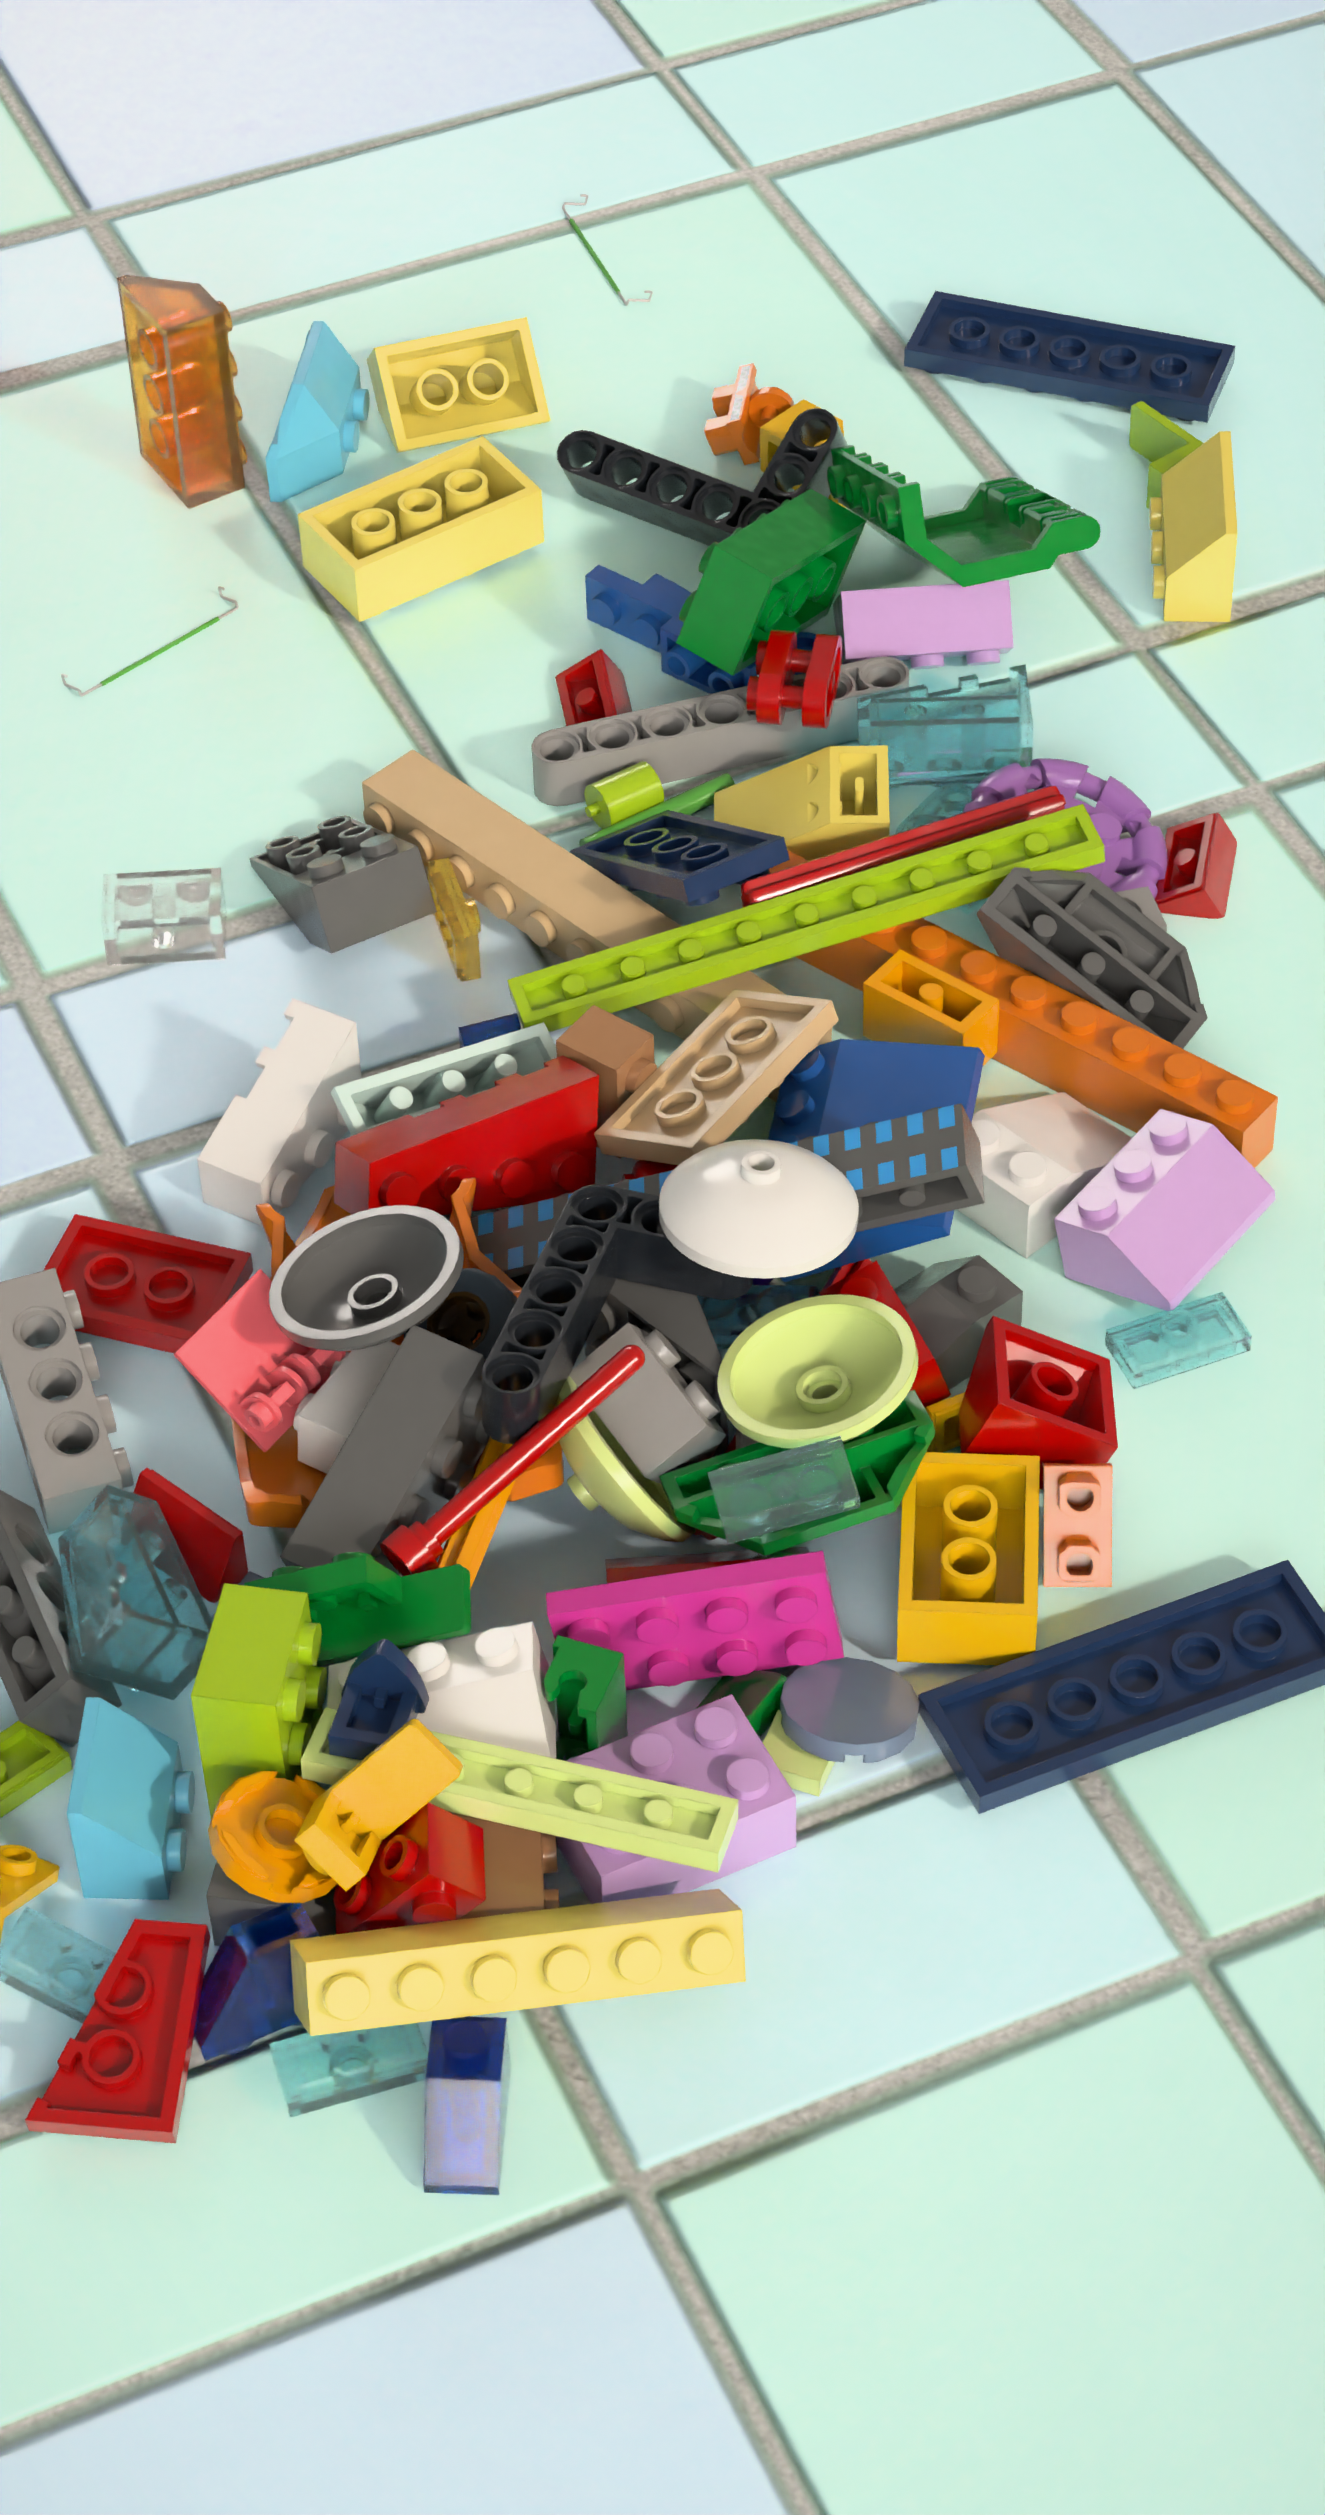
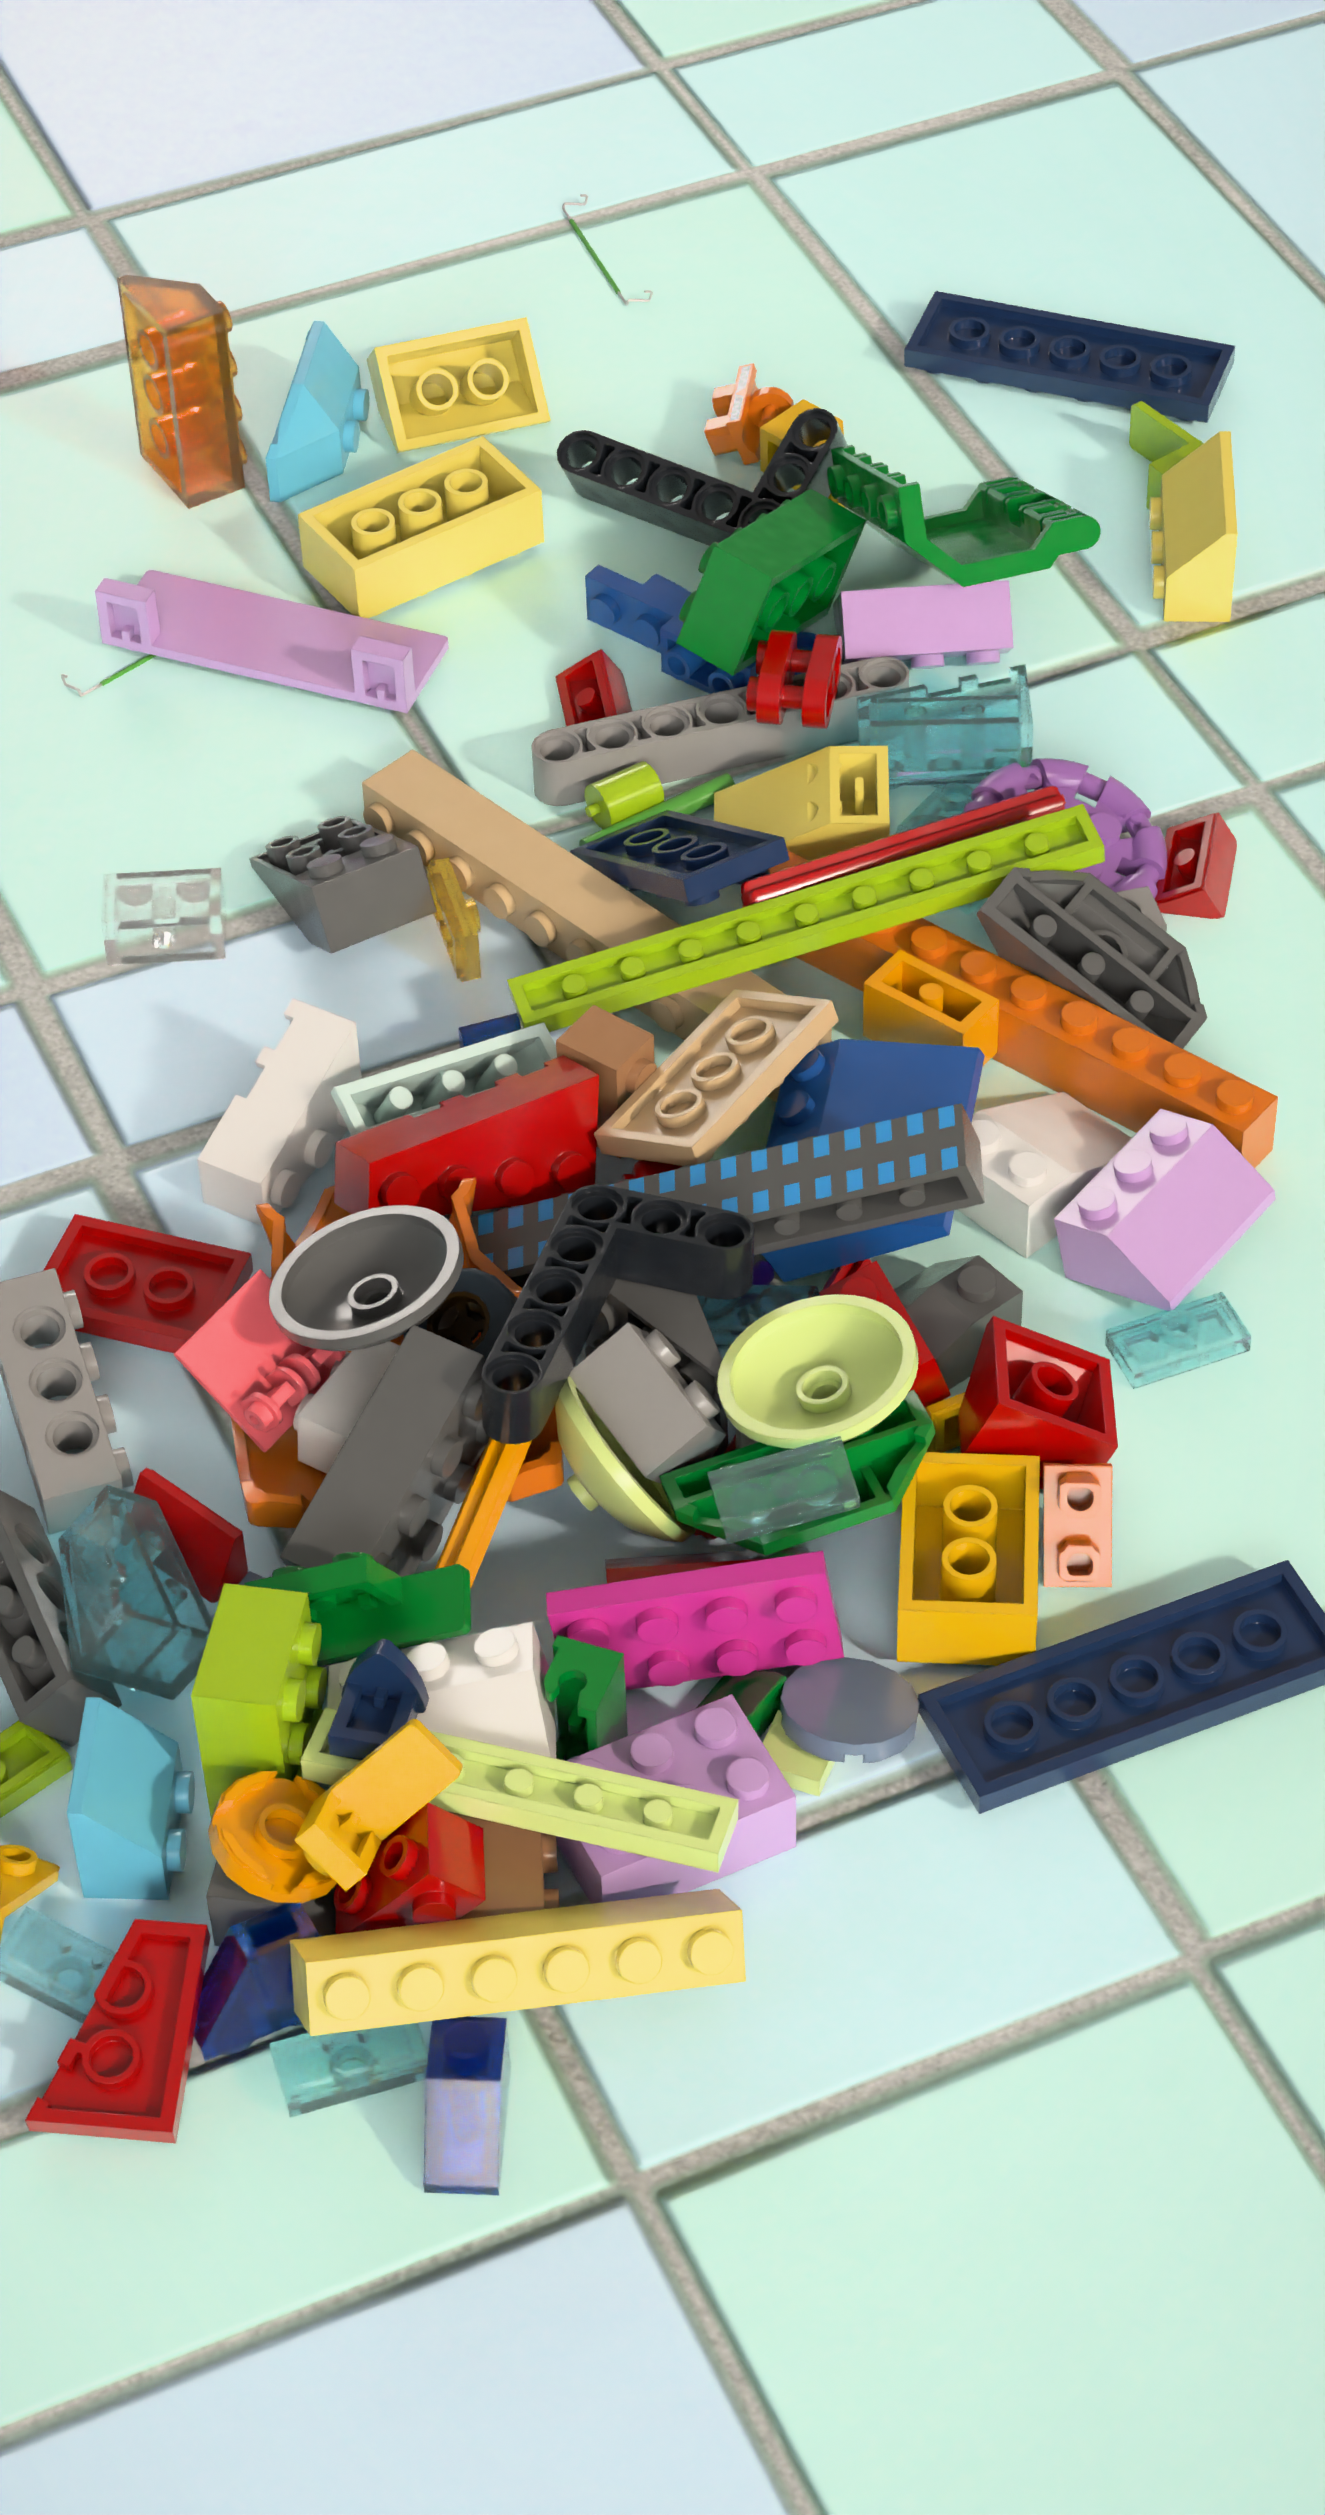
red piece [380,1344,645,1576] -> none
white dish [659,1139,859,1279] -> none
none -> lavender bracket [95,570,449,713]

